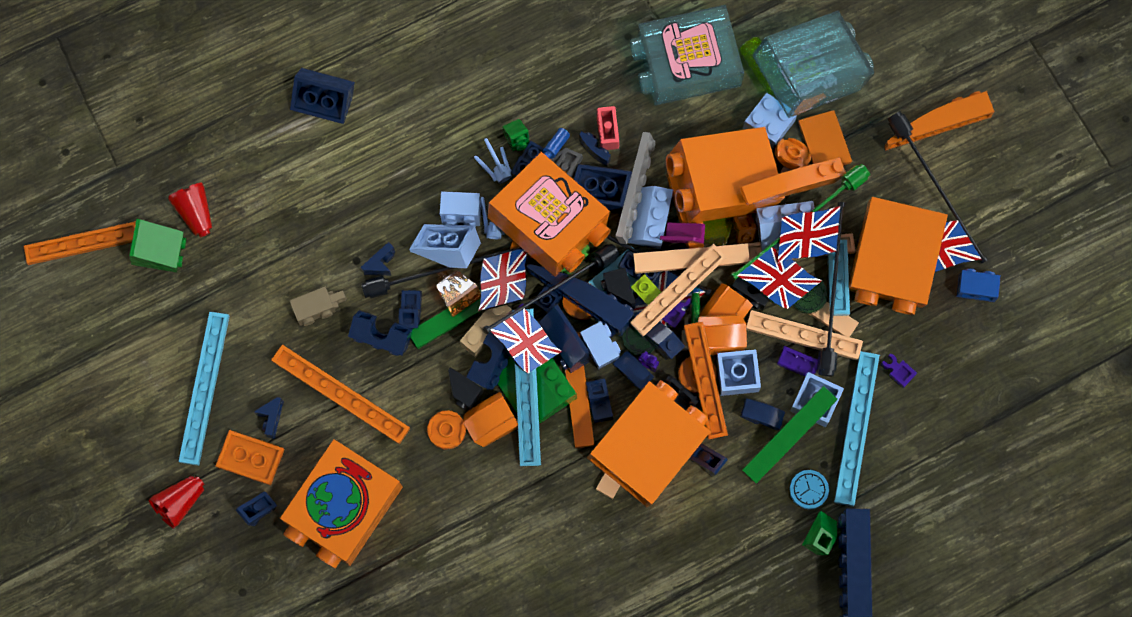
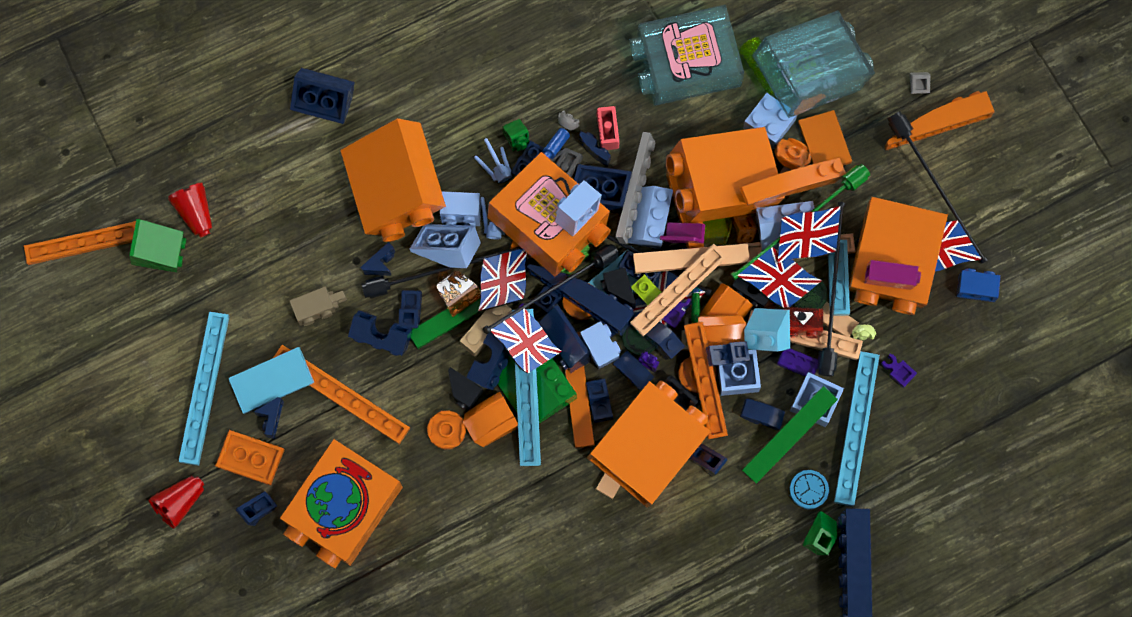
none -> medium azure tile [229,347,314,414]
none -> orange brick [340,118,446,242]
none -> light blue brick [555,181,602,236]
none -> light grey plate [558,111,579,130]
none -> dark blue slope [706,341,750,367]
none -> medium azure slope [744,308,790,352]
none -> clear red brick [783,307,823,338]
none -> yellowish green plate [852,325,876,340]
none -> magenta brick [864,260,921,290]
none -> light grey slope [910,72,930,94]

